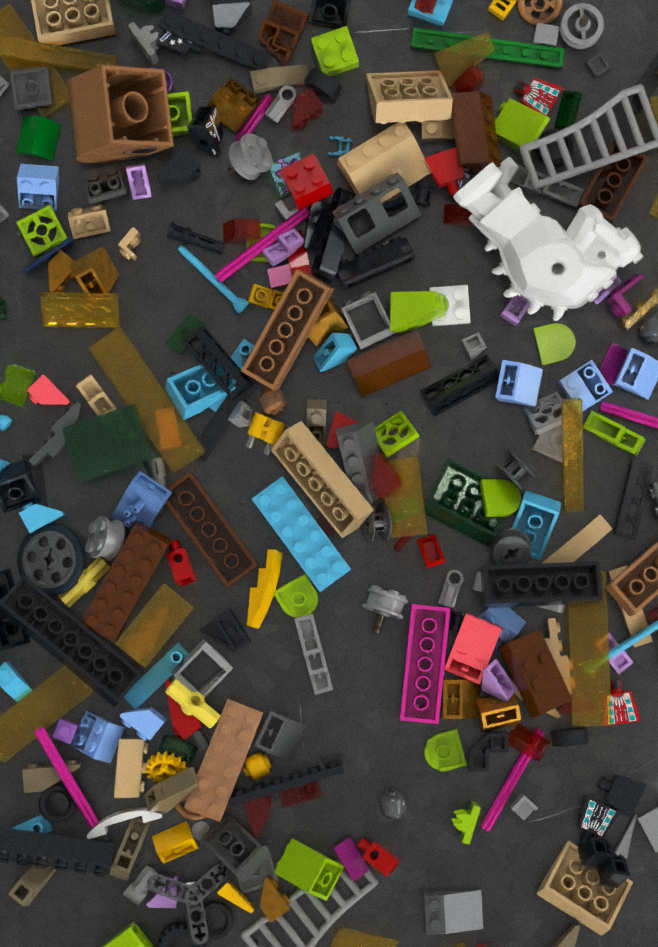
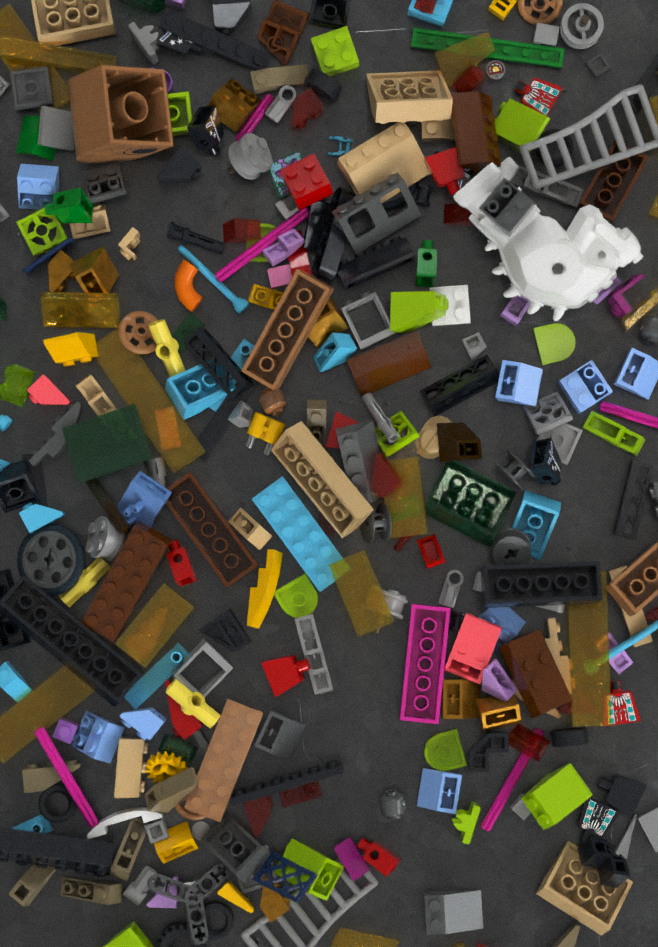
lavender slope [126,164,152,200] -> none
yellow head [242,752,272,781] -> none
lime tile [480,479,521,517] -> none
tan slope [542,514,612,563] -> none
dark green plate [554,91,582,130] -> none
clear yellow plate [561,398,584,512] -> none
magenta slope [599,342,628,386] -> none
none -> light grey tile [37,106,74,152]
none -> yellow slope [43,332,98,366]
none -> green torso [45,188,94,223]
none -> dark tan slope [60,876,123,905]
none -> dark brown axle [86,476,130,534]
none -> medium nougat plate [118,311,158,355]
none -> light grey slope [144,818,169,844]
none -> light yellow piece [148,319,186,377]
none -> orange cylinder [174,259,203,312]
none -> tan slope [228,507,272,550]
none -> dark blue window [252,852,318,903]
none -> red torso [261,654,311,697]
none -> clear yellow plate [329,550,395,637]
none -> light grey pin [361,393,400,443]
none -> green torso [415,240,437,288]
none -> tan piece [415,416,452,459]
none -> light blue slope [417,768,462,814]
none -> dark brown slope [437,422,482,462]
none -> dark grey slope [479,178,535,237]
none -> tile [486,60,505,81]
none -> lime slope [521,763,593,830]
none -> black torso [529,438,562,485]

